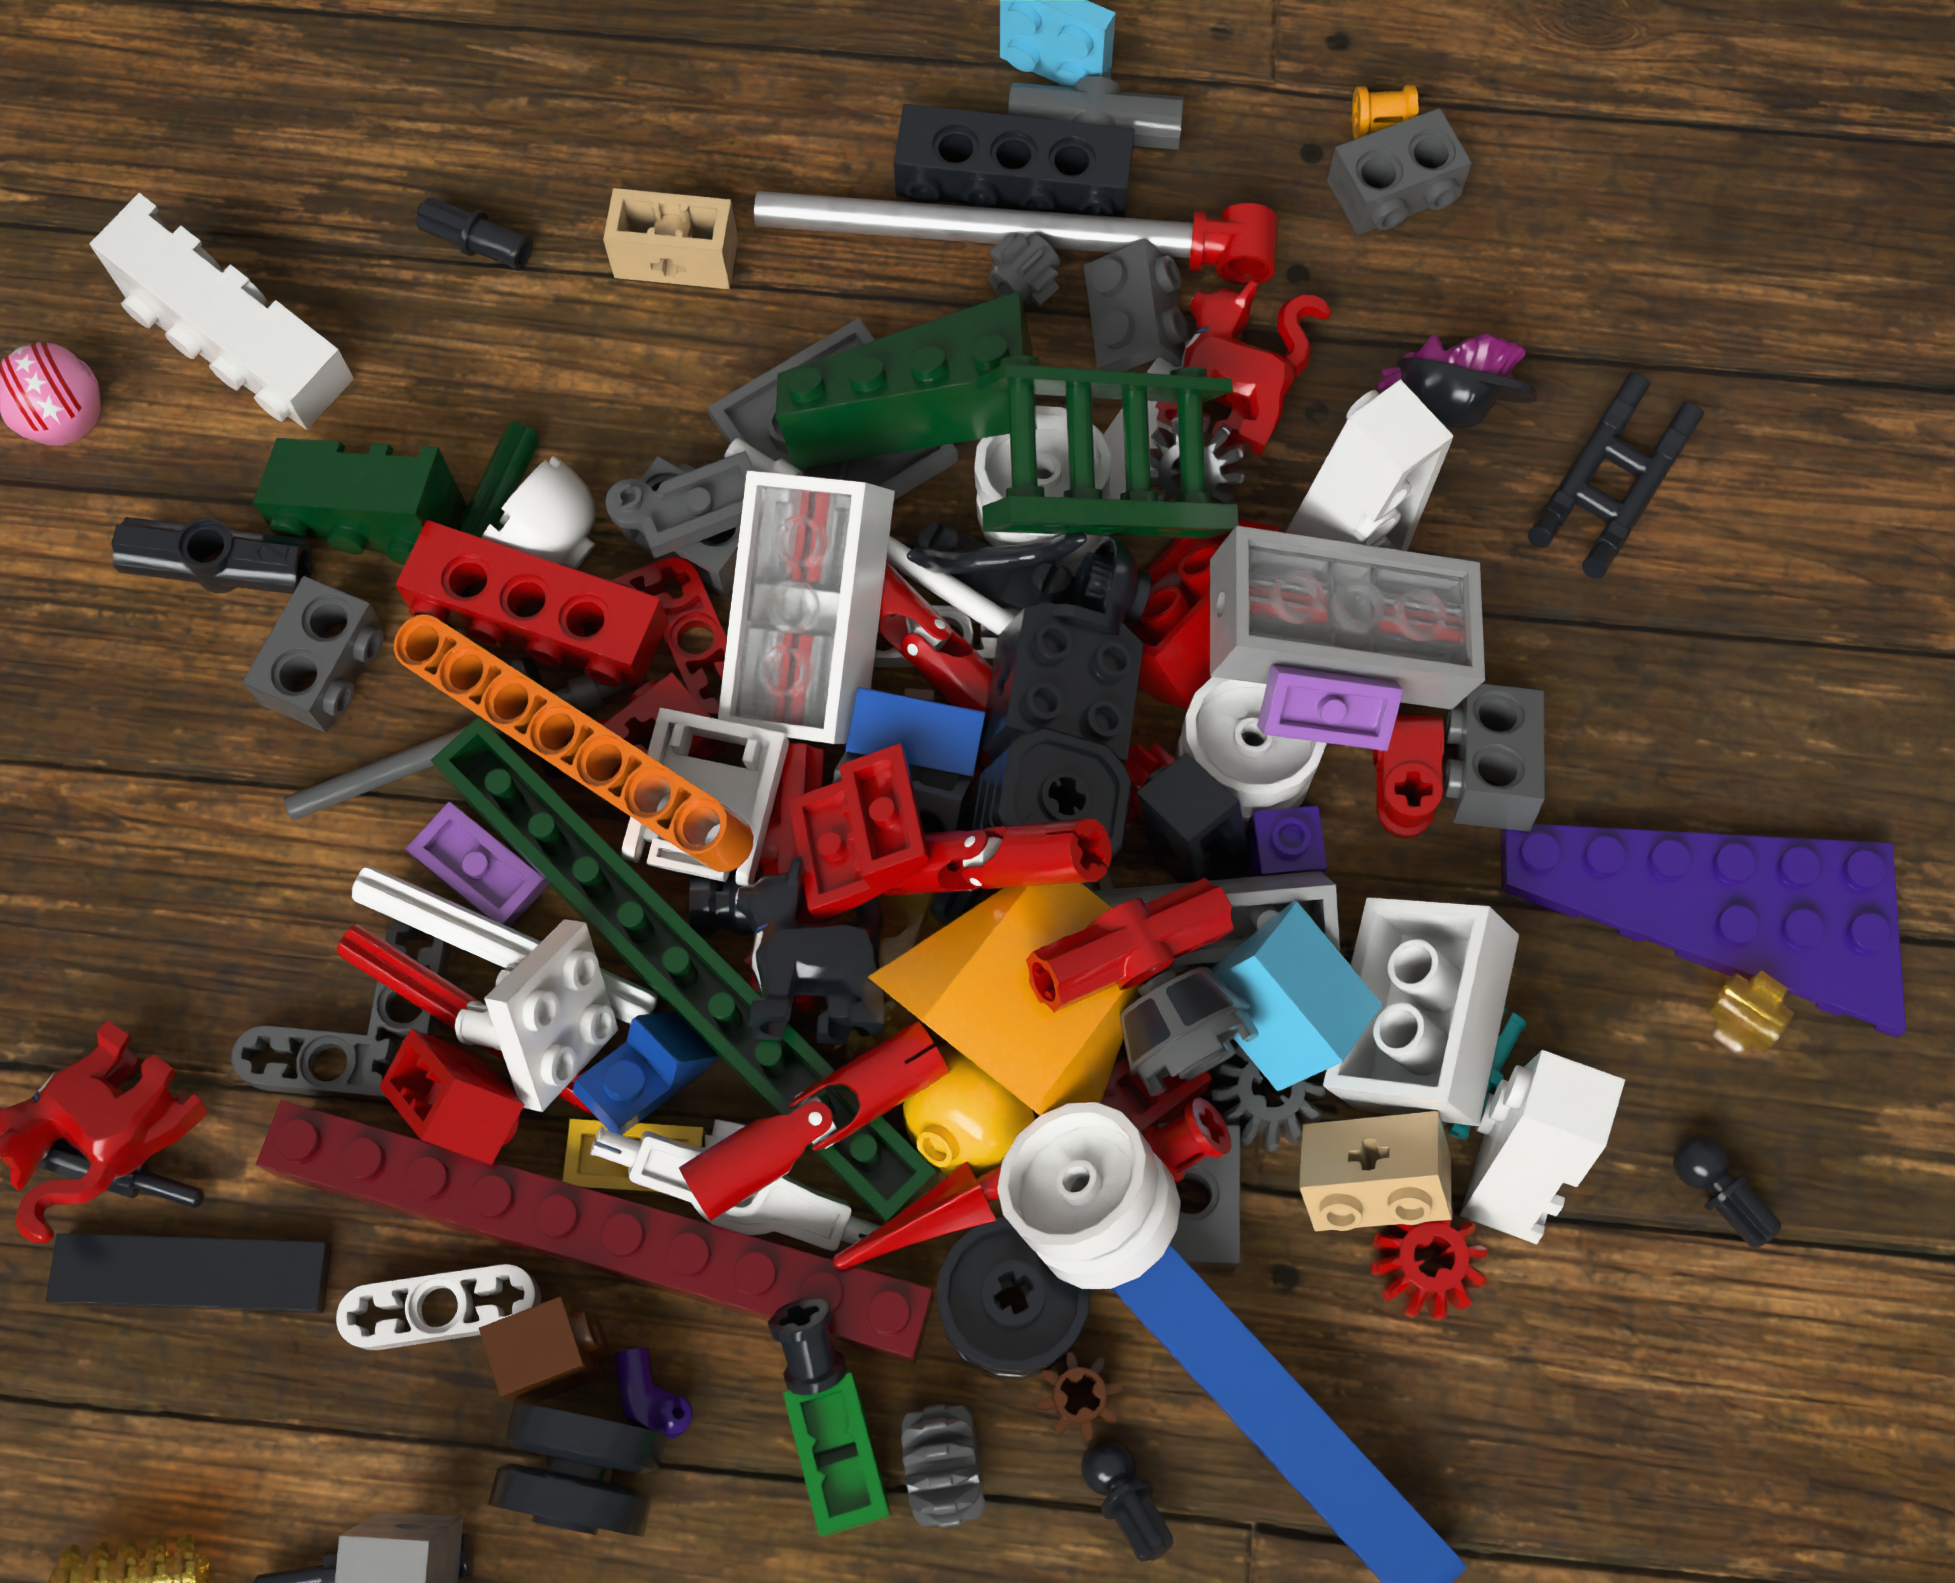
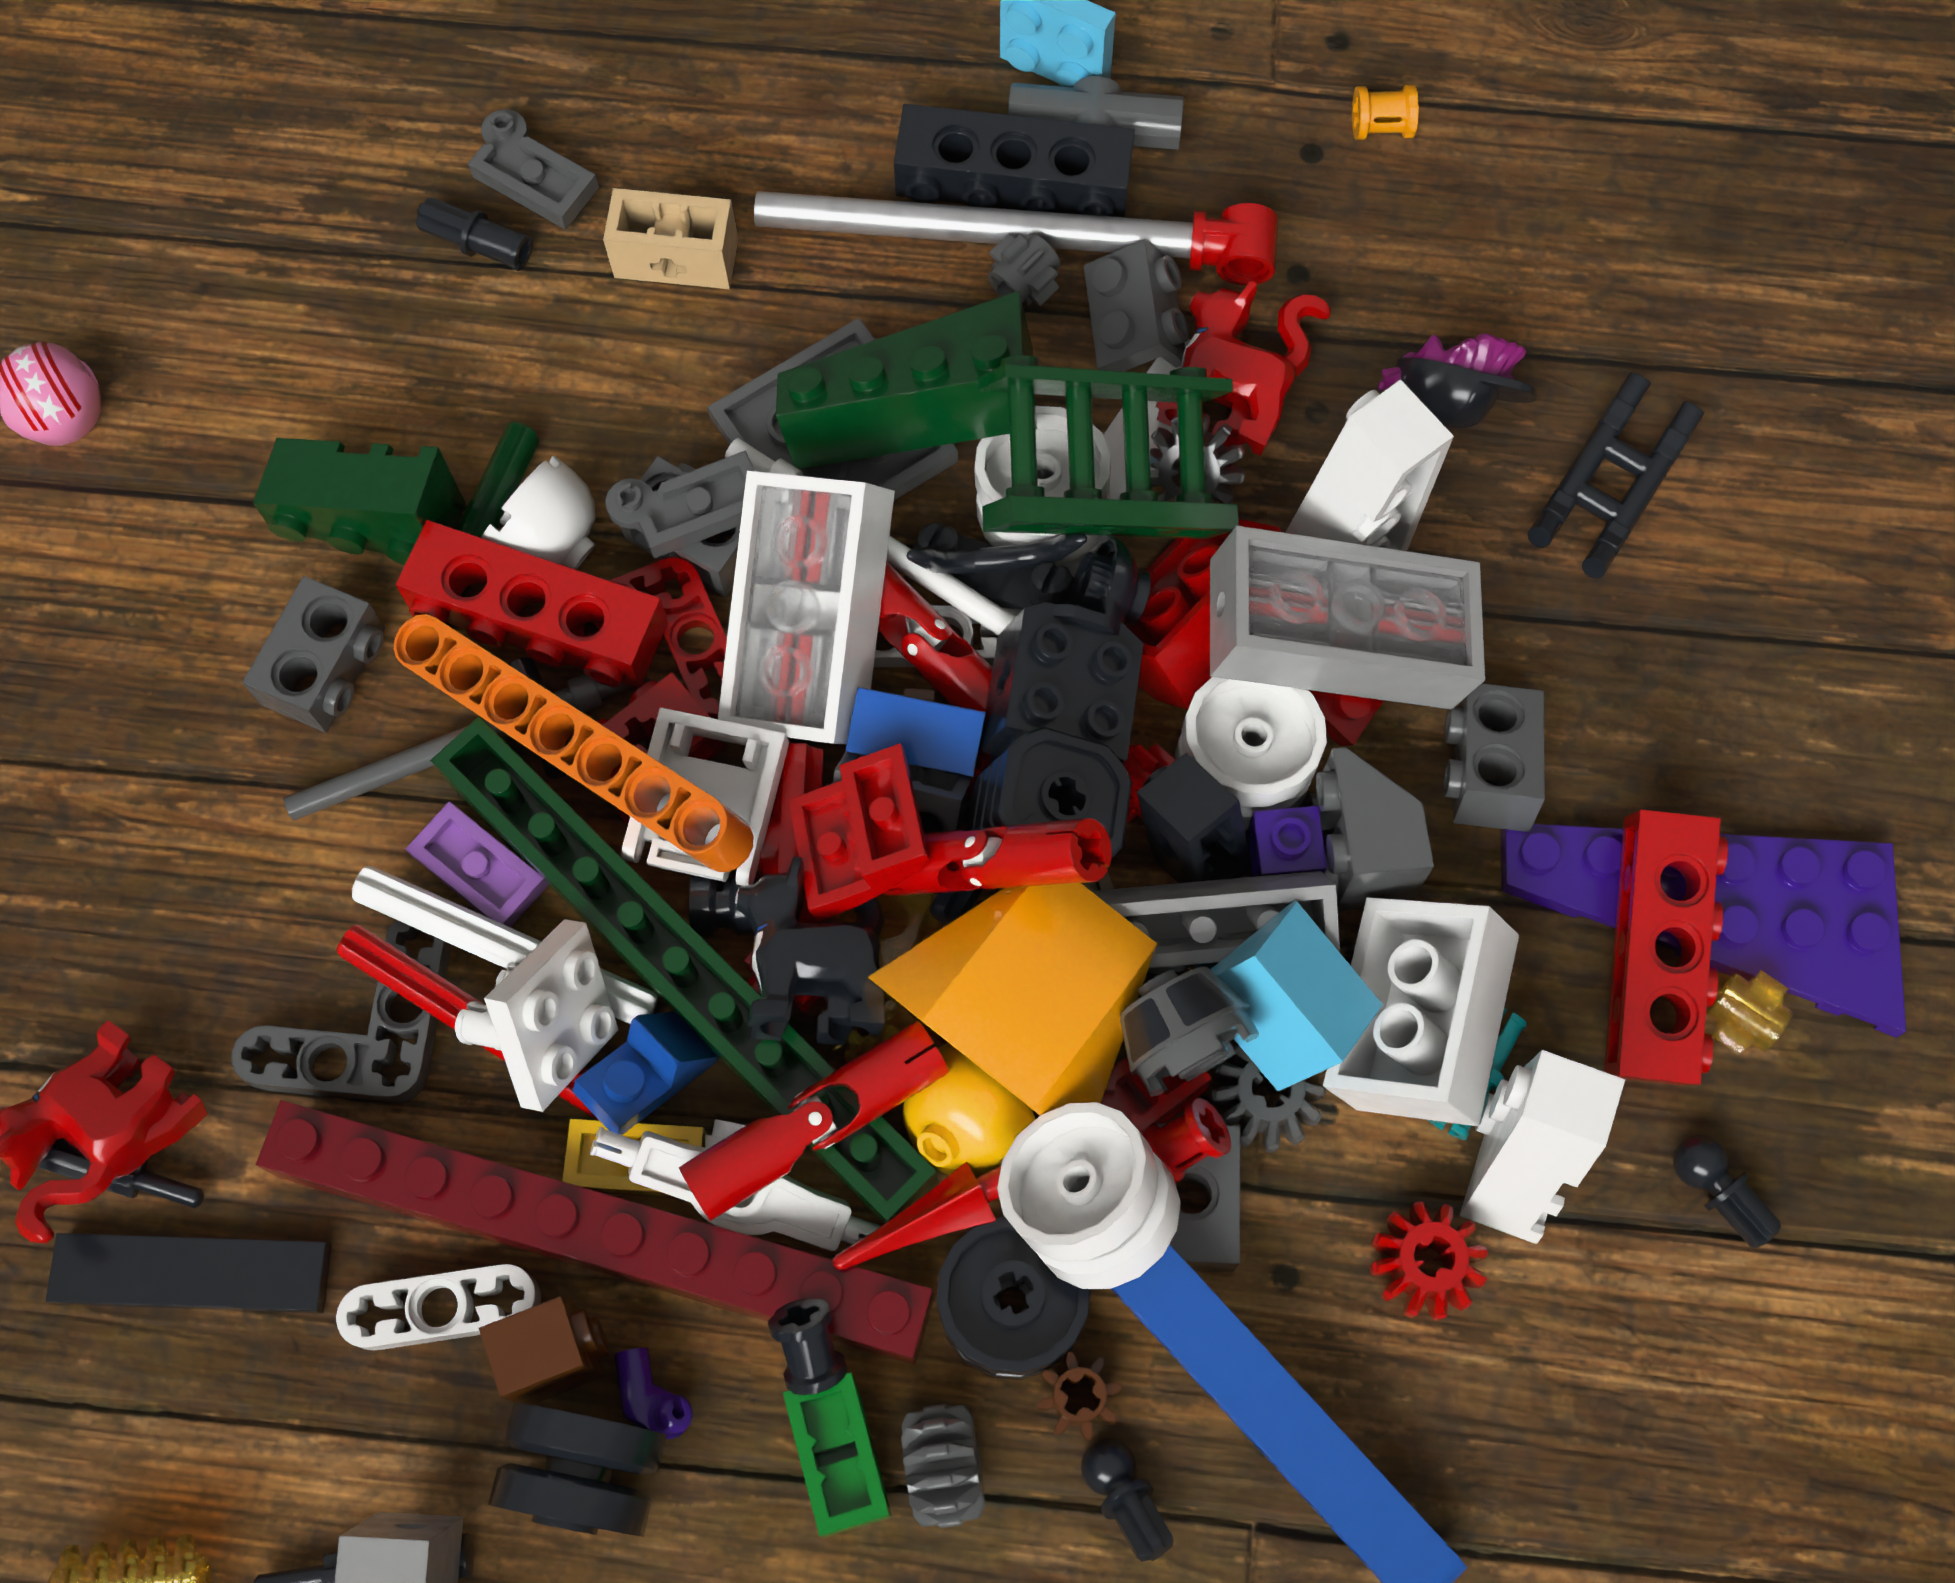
white wedge [89,193,354,430] -> none
black piece [111,517,313,594] -> none
red brick [379,1028,525,1165] -> none
red piece [1026,878,1234,1013] -> none
medium lavender plate [1257,664,1404,751] -> none
tan brick [1299,1111,1452,1231] -> none
dark grey brick [1327,108,1472,235] -> none
red piece [1372,713,1444,839] -> none
none -> dark grey hinge [468,109,599,230]
none -> dark grey slope [1307,747,1434,911]
none -> red brick [1604,809,1728,1085]

